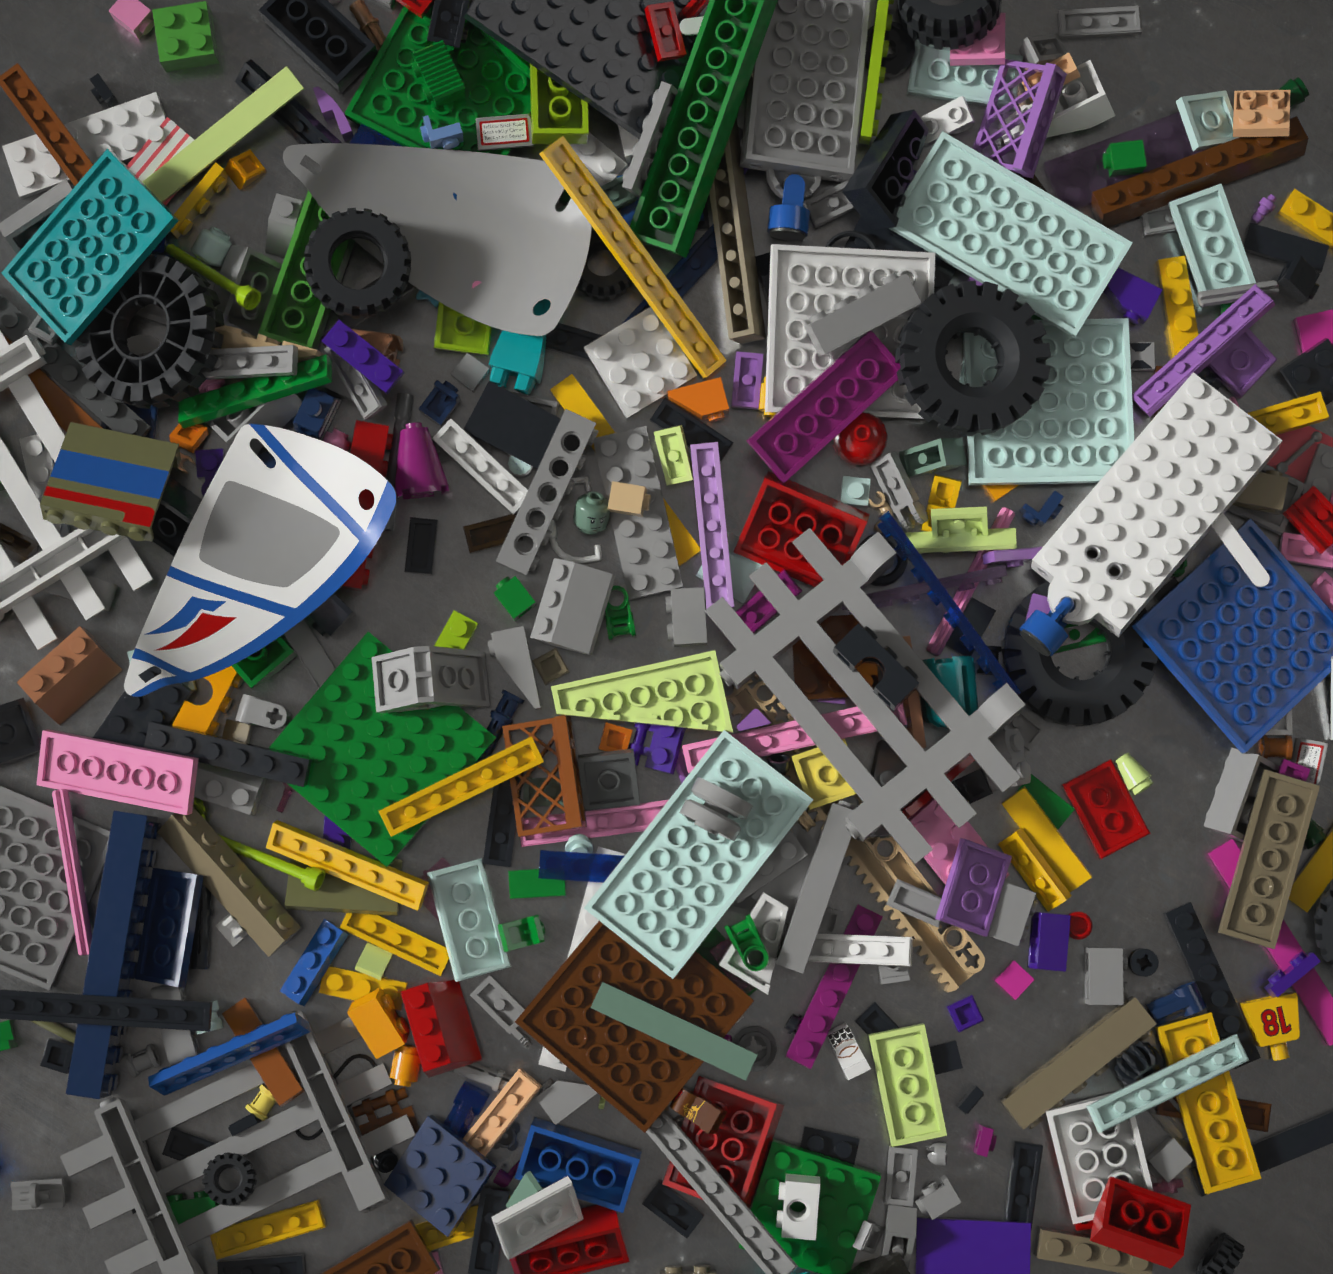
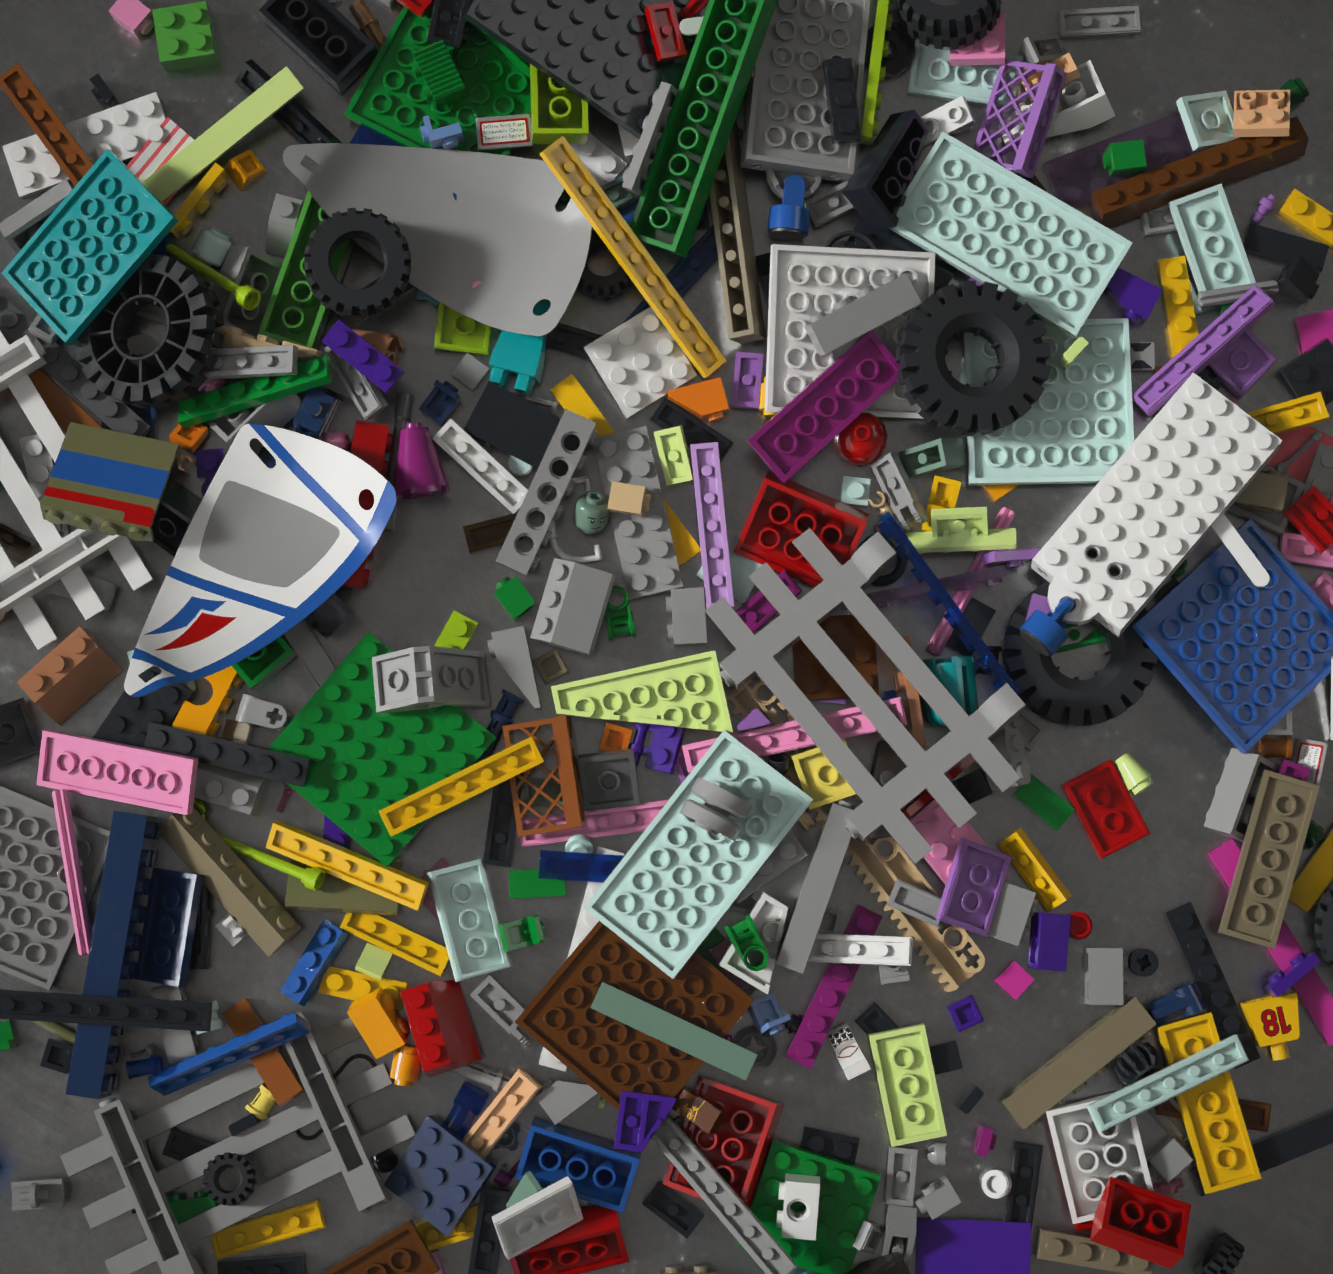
medium lavender slope [313,86,355,142] -> none
reddish brown plate [352,1087,421,1136] -> none
black tile [404,517,439,575] -> none
black arch [833,623,919,712] -> none
yellow tile [1002,786,1092,893] -> none
dark blue bracket [1019,491,1064,527] -> none
none -> clear blue pin [126,1054,164,1079]
none -> dark purple wing [614,1090,676,1152]
none -> medium blue bracket [748,992,792,1036]
none -> black plate [823,58,861,144]
none -> white tile [982,1169,1012,1199]
none -> yellowish green tile [1059,337,1089,369]

